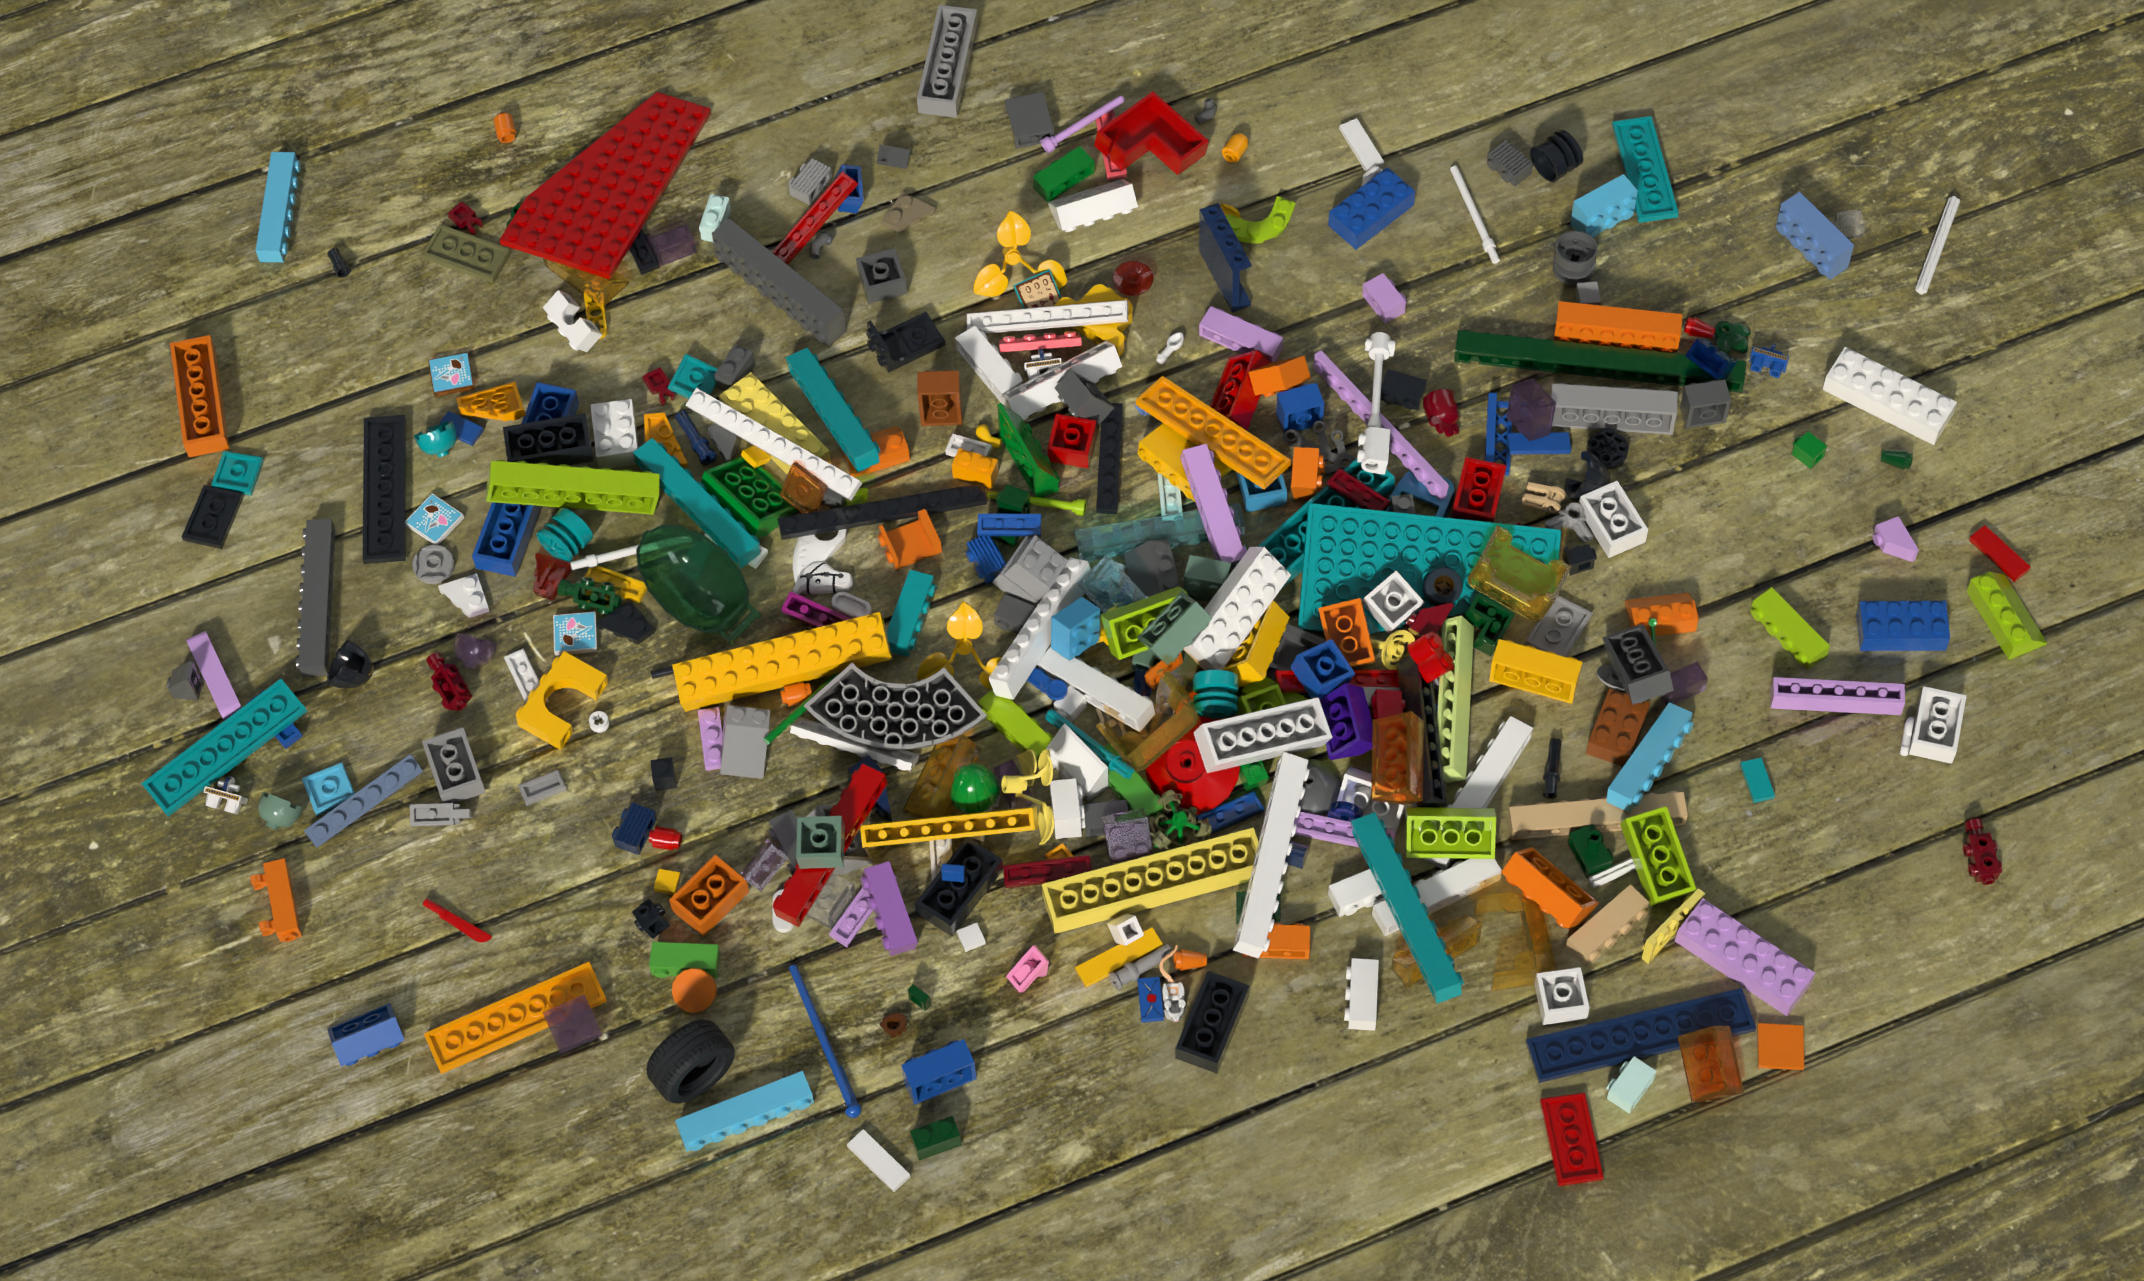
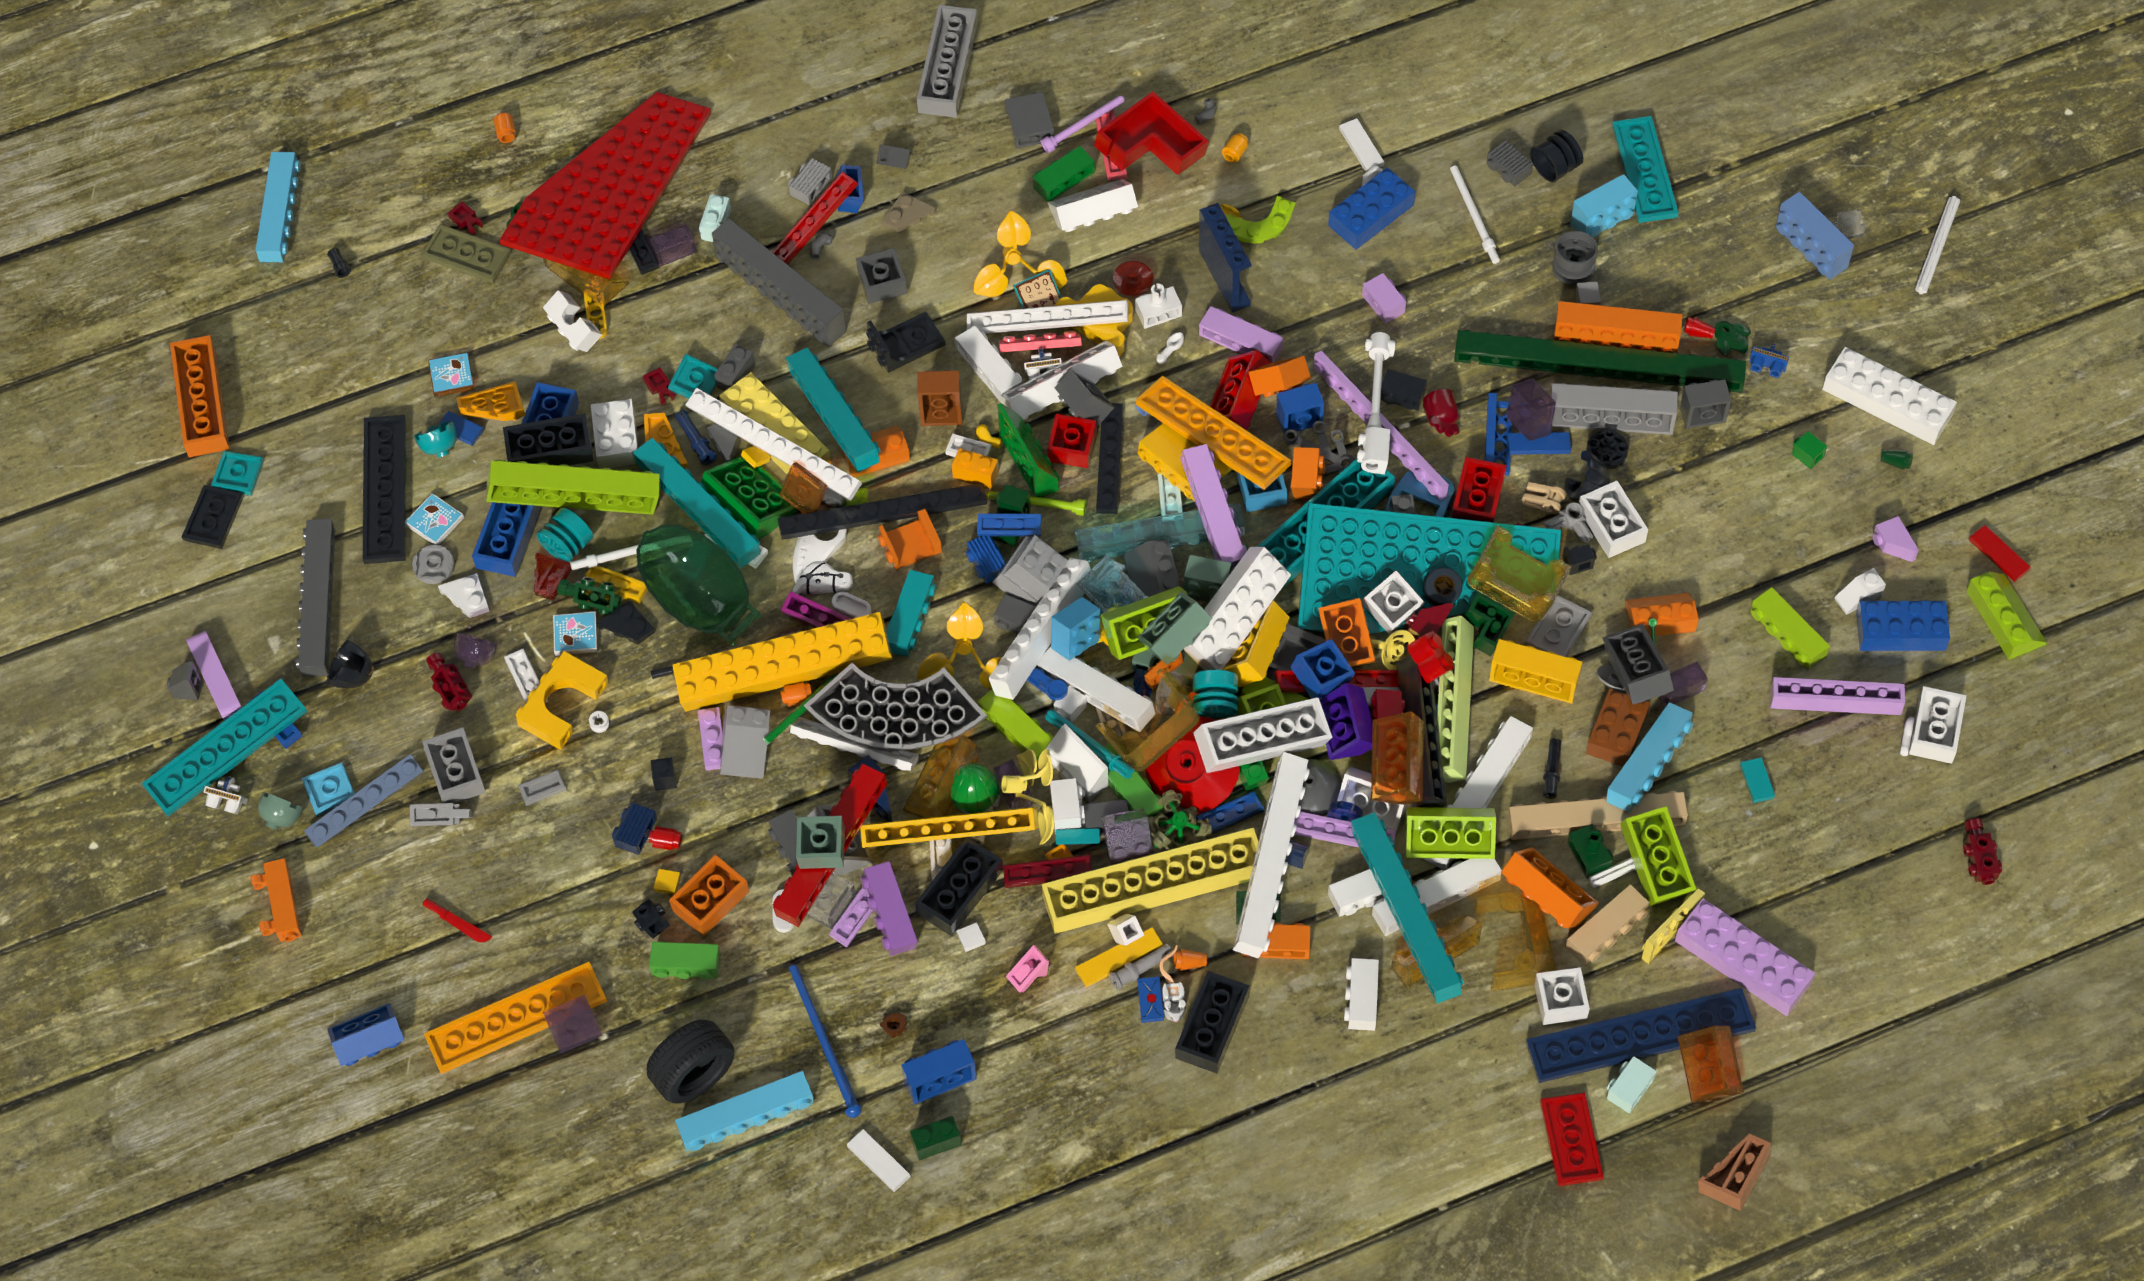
orange tile [672,968,717,1013] -> none
brick [741,839,788,891] -> none
dark green tile [908,984,931,1011] -> none
blue tile [941,864,965,882] -> none
dark red tile [1327,468,1390,511] -> none
clear blue piece [1685,338,1737,380] -> none
orange tile [1757,1023,1804,1070] -> none
none -> teal slope [1055,828,1100,845]
none -> white brick [1135,284,1182,329]
none -> nougat wedge [1698,1133,1771,1211]
none -> white slope [1834,568,1886,615]

